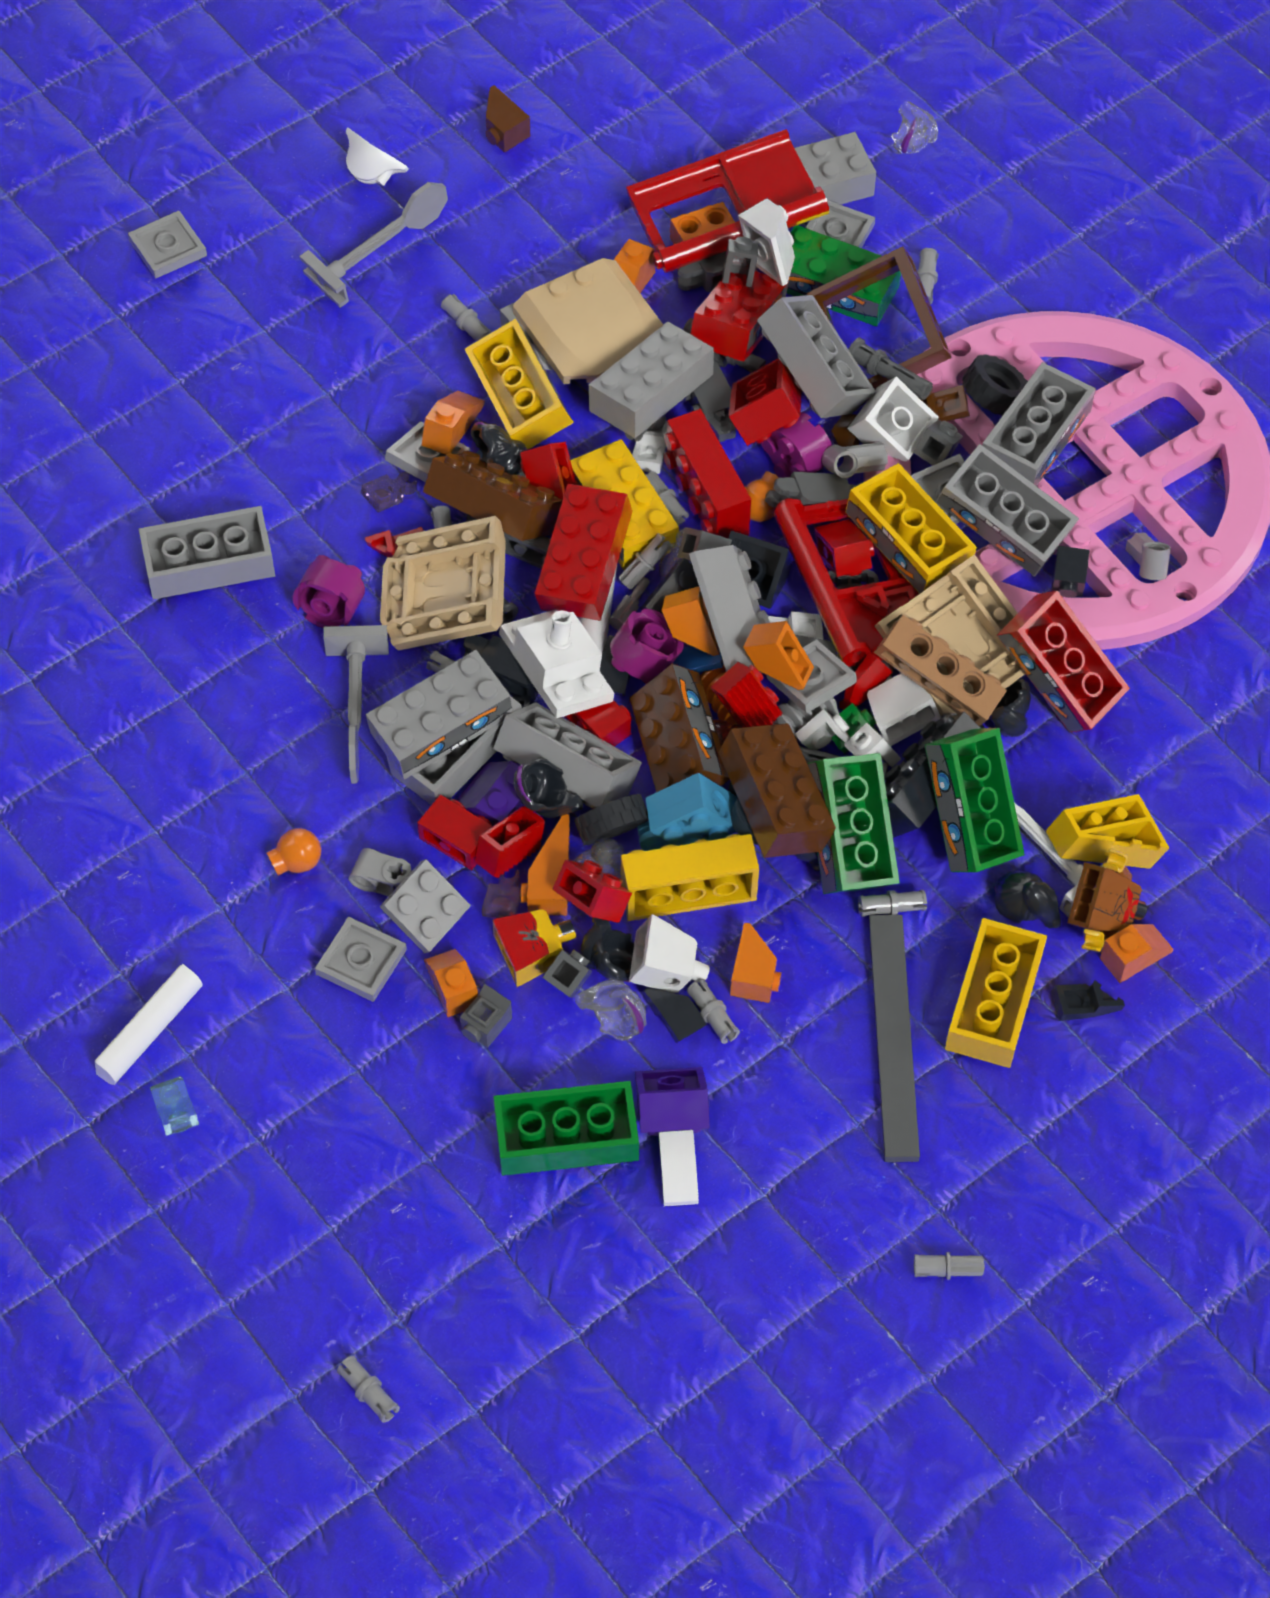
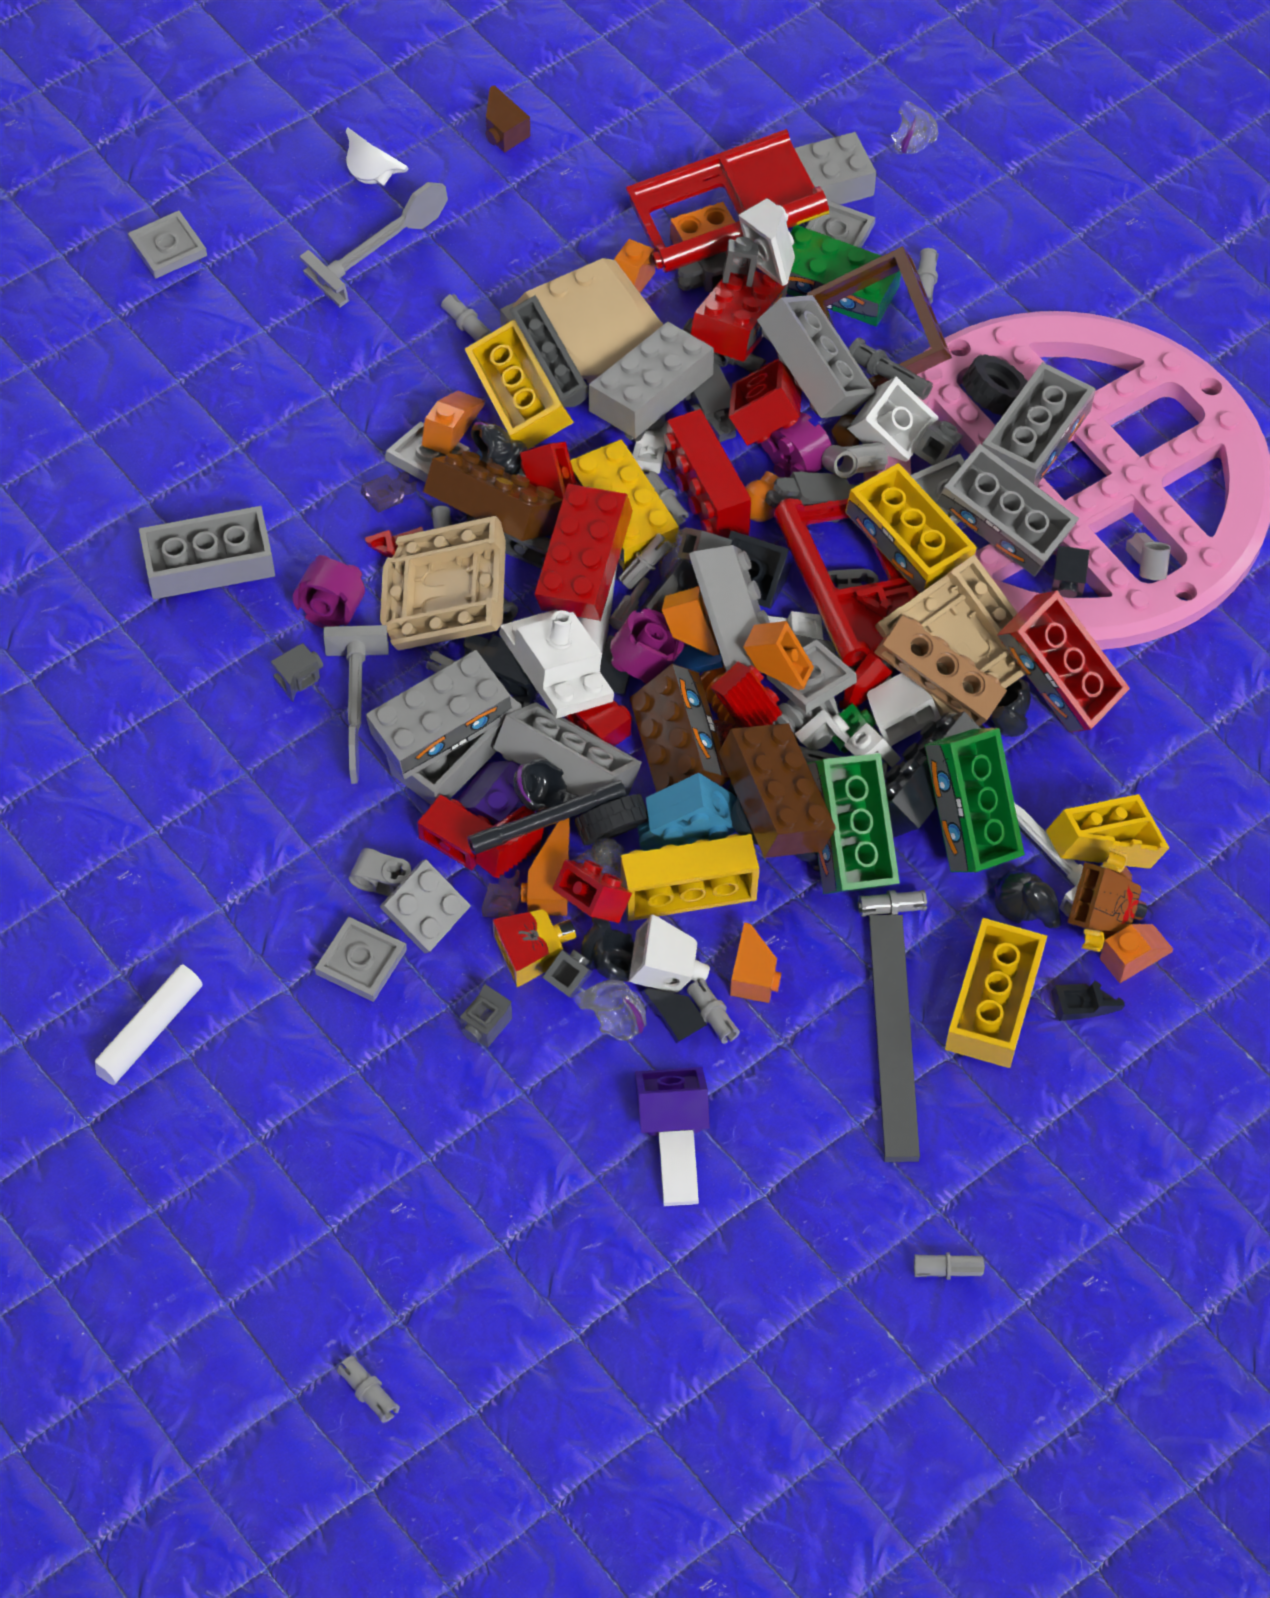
clear light blue bracket [150,1076,200,1136] -> none
orange piece [267,828,321,876] -> none
orange slope [424,949,478,1018] -> none
green brick [494,1081,639,1176] -> none
red brick [814,519,875,577] -> none
reddish brown slope [918,385,970,422] -> none
none -> dark grey window [271,643,323,702]
none -> black piece [467,780,627,855]
none -> dark grey brick [509,295,589,407]

